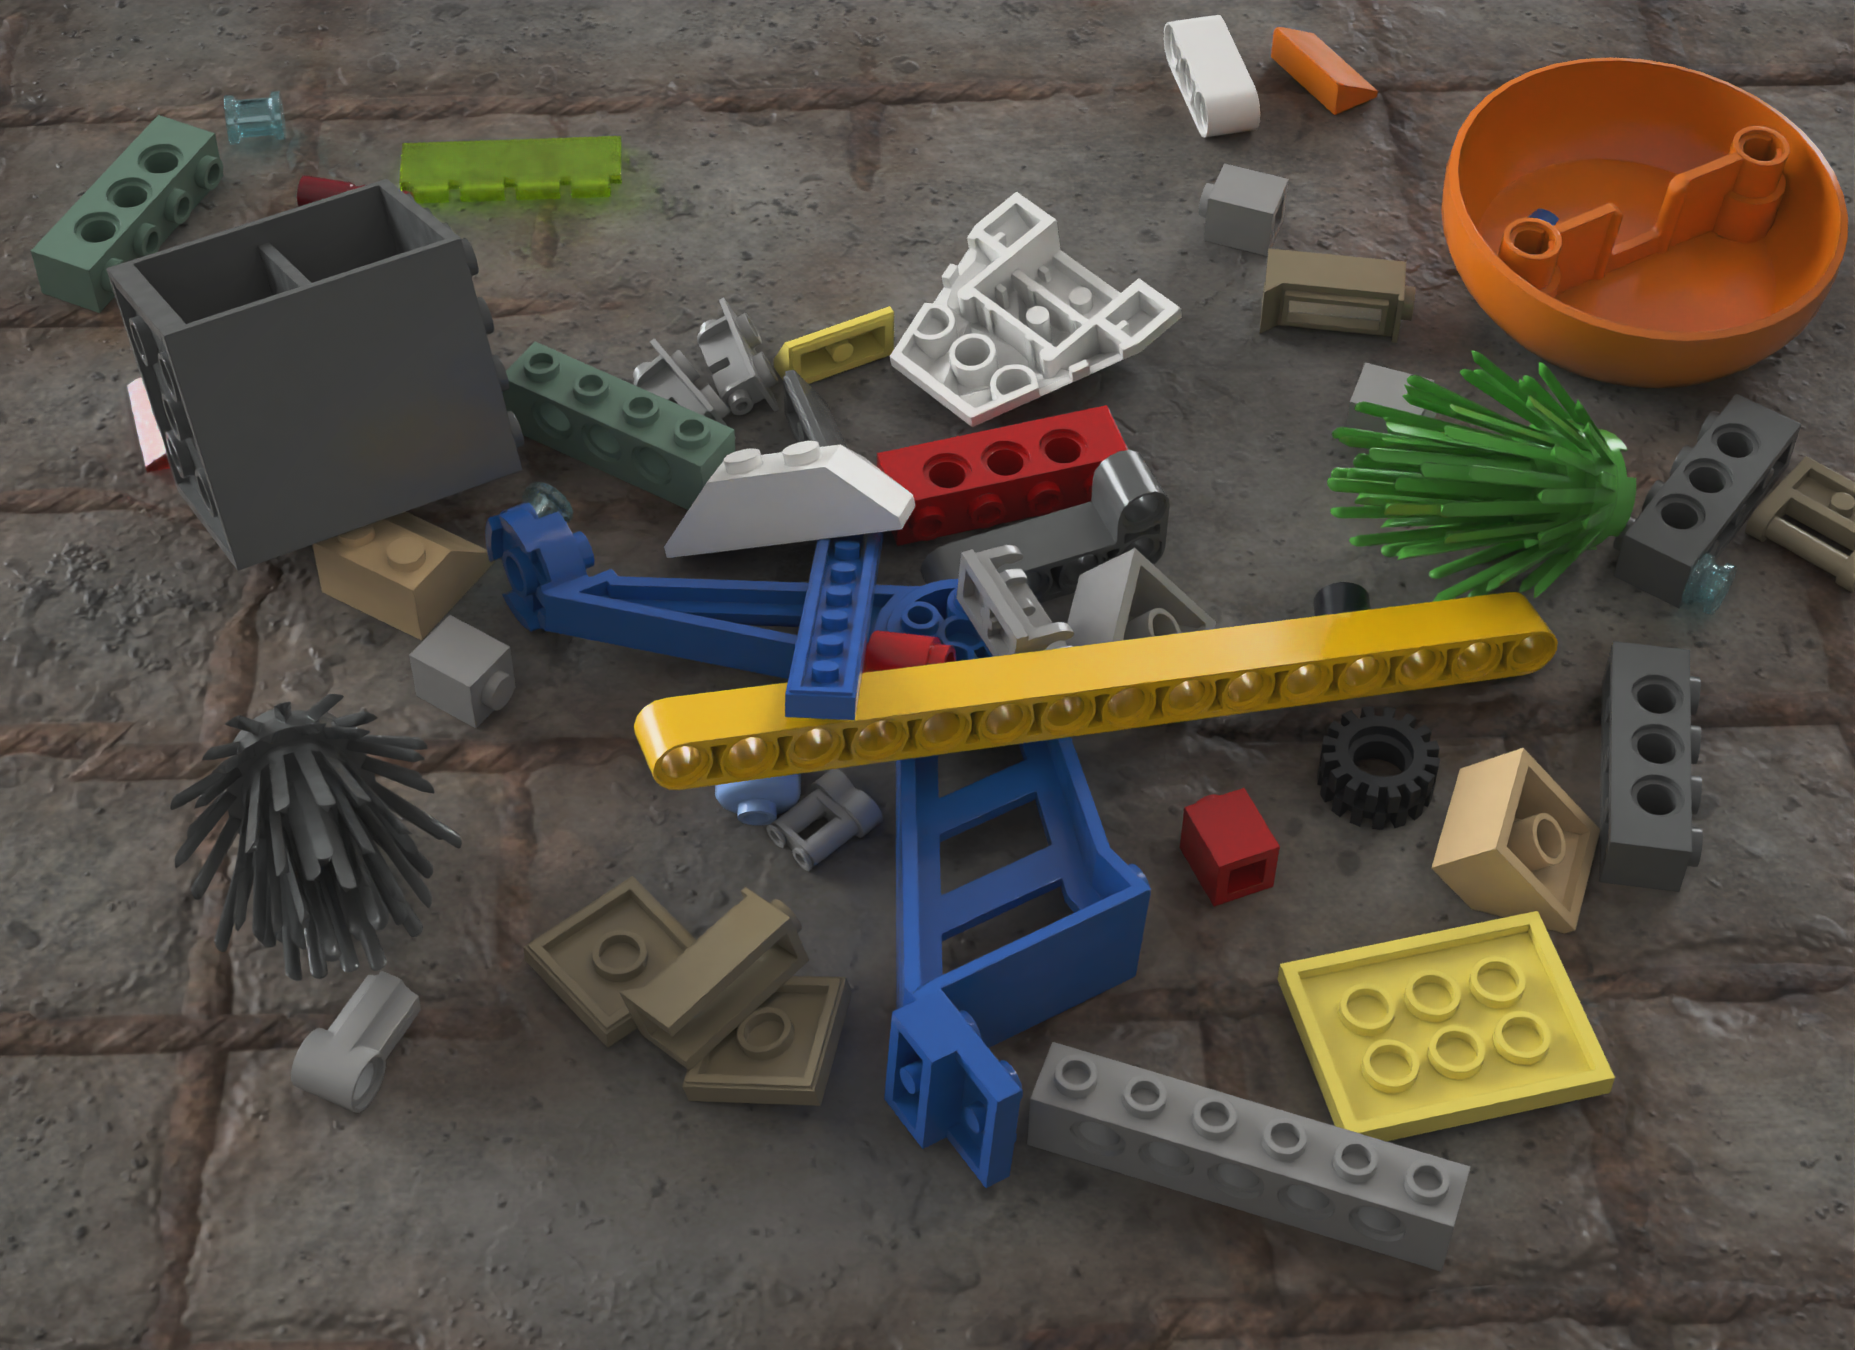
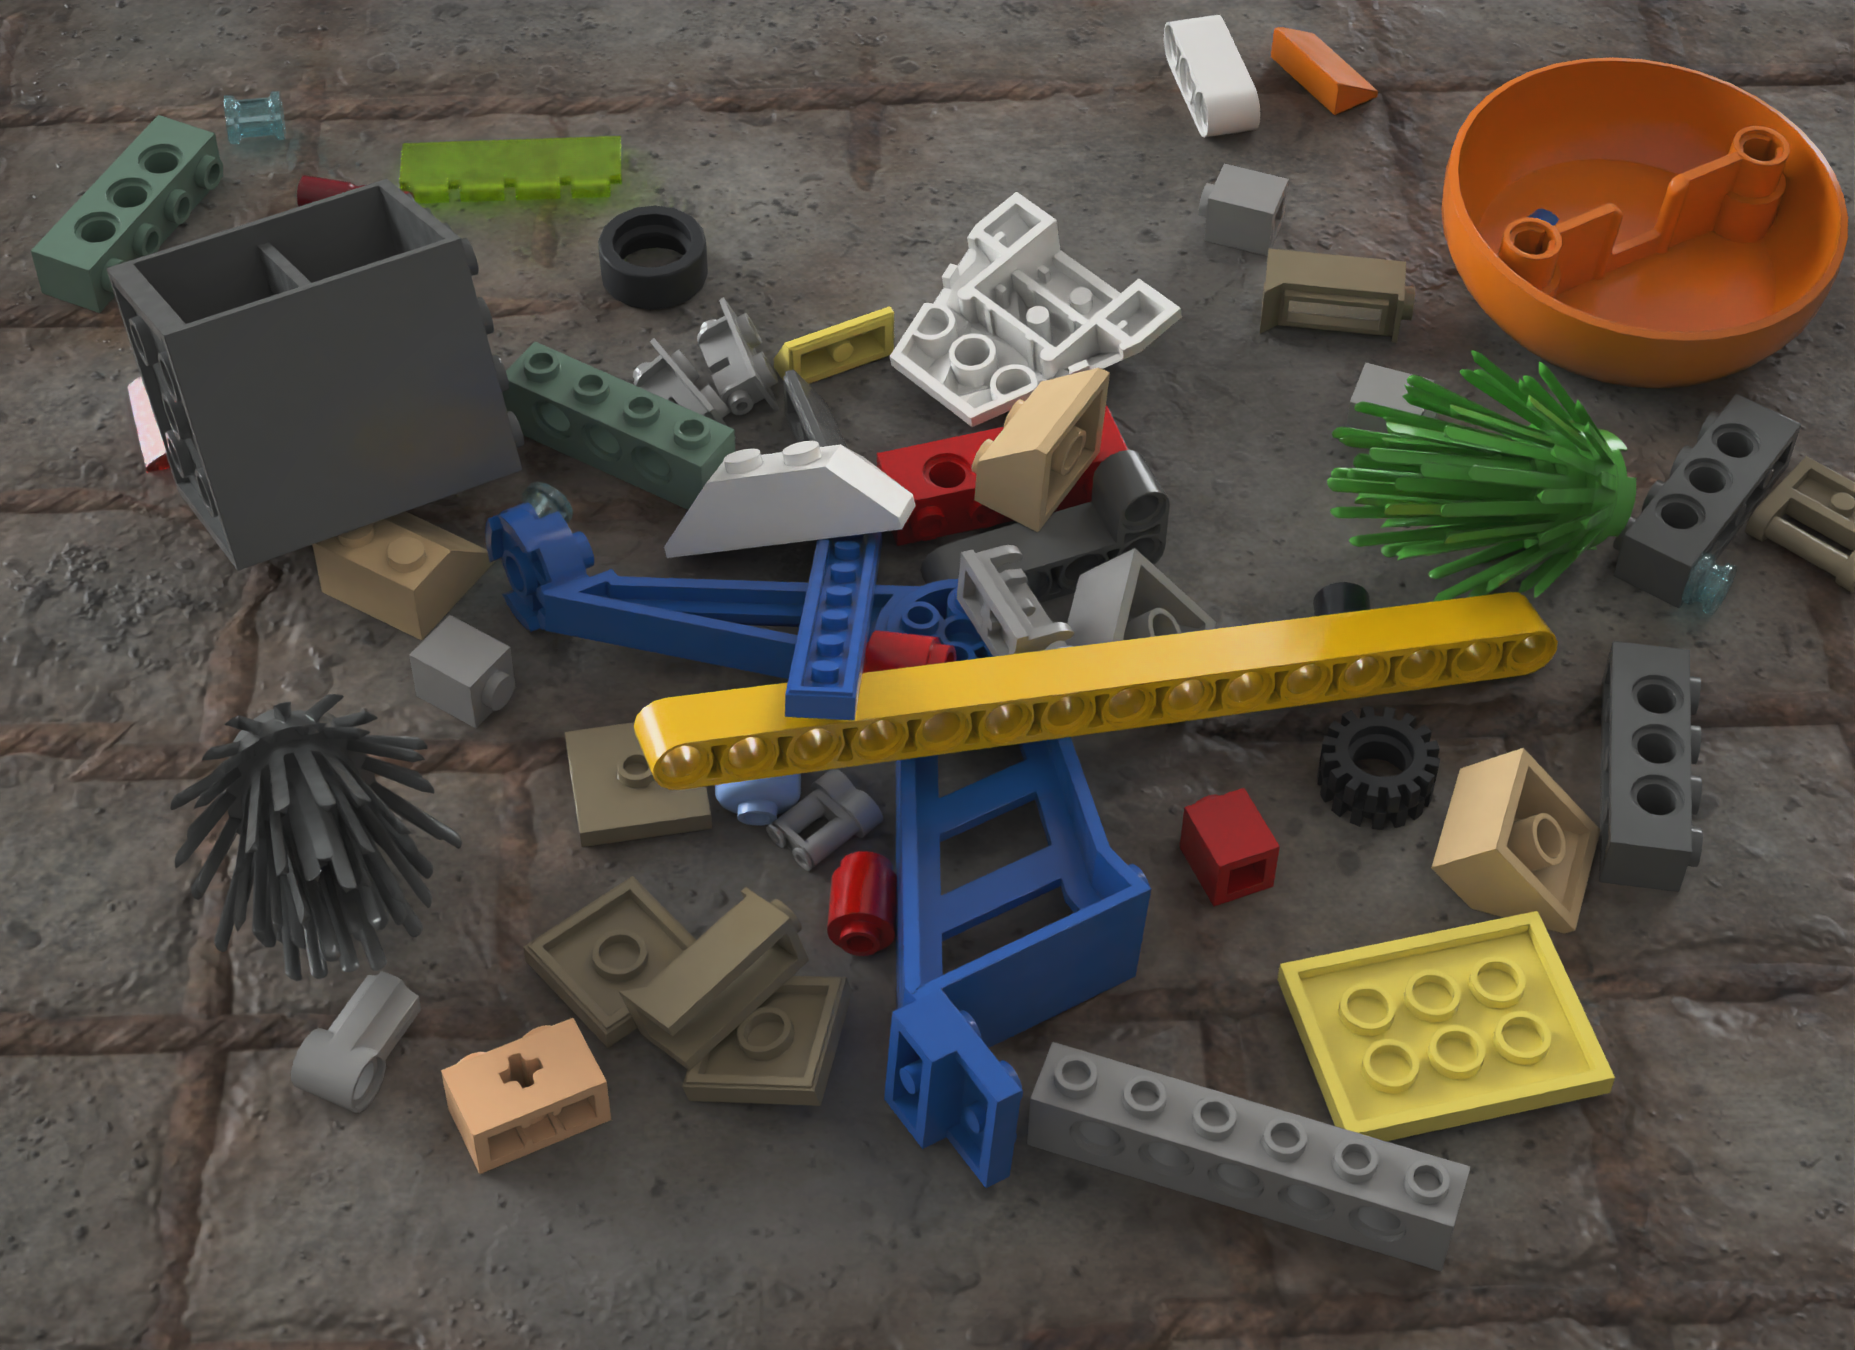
none -> light nougat brick [441,1018,611,1174]
none -> dark tan plate [565,722,712,847]
none -> black tyre [598,205,708,310]
none -> red brick [827,851,897,956]
none -> tan slope [972,368,1110,532]

